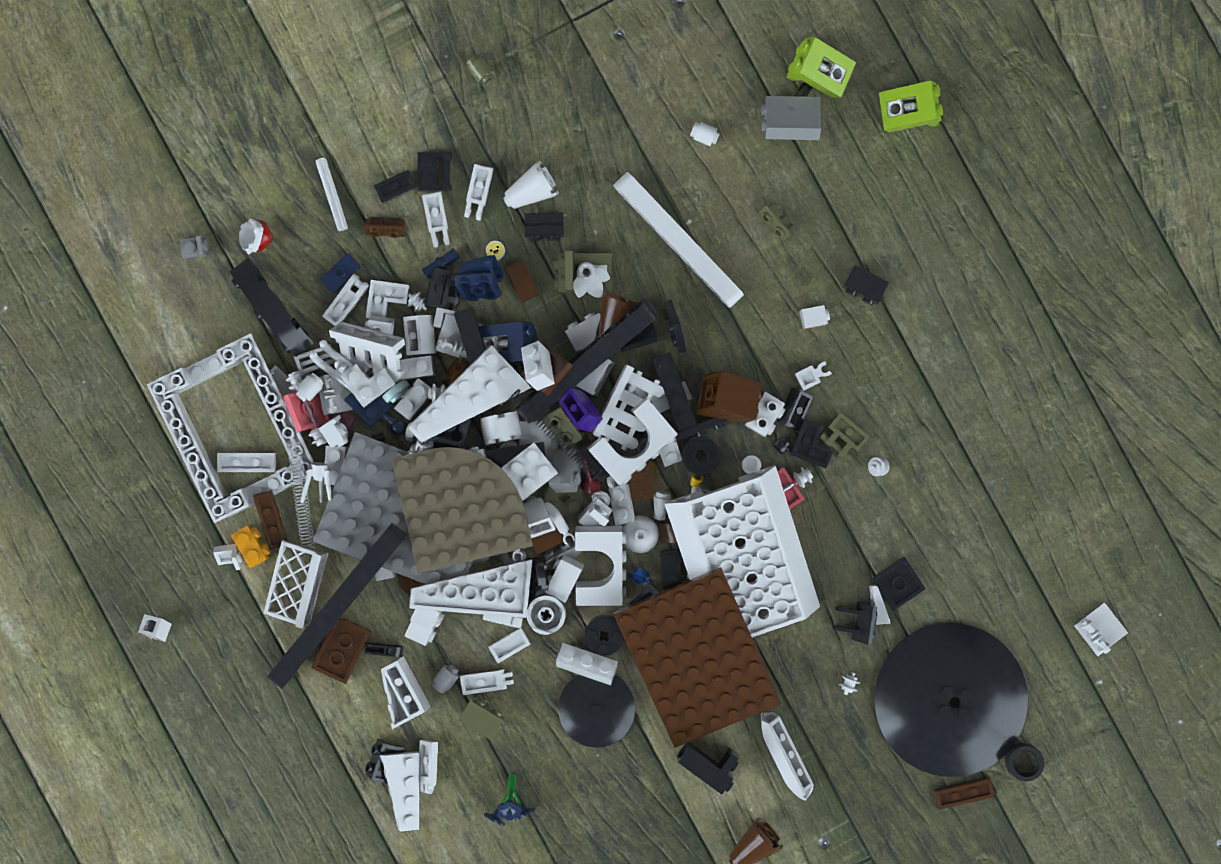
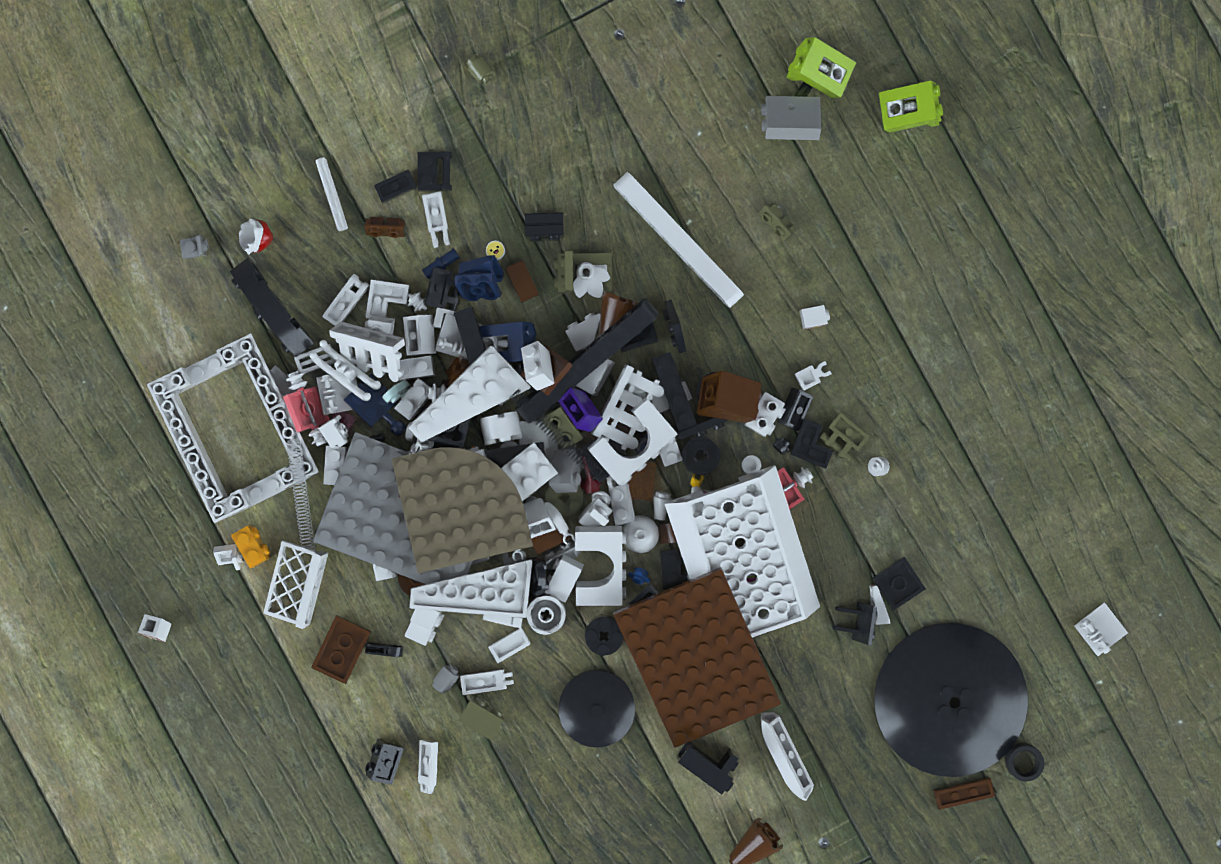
white plate [217,453,276,472] -> none
reddish brown tile [253,490,288,550] -> none
black beam [267,523,408,689] -> none
white brick [295,373,324,402] -> none
white plant [300,463,332,503] -> none
dark blue plate [320,253,361,294] -> none
white plate [340,364,395,408] -> none
white wing [380,751,419,831] -> none
white wedge [381,656,431,729] -> none
white hinge [464,164,494,220] -> none
dark blue plant [484,774,535,826] -> none
white cone [503,161,559,209] -> none
white brick [556,643,618,685] -> none
white brick [690,122,720,146] -> none
white wheel [839,672,860,695] -> none
black brick [842,265,889,306] -> none

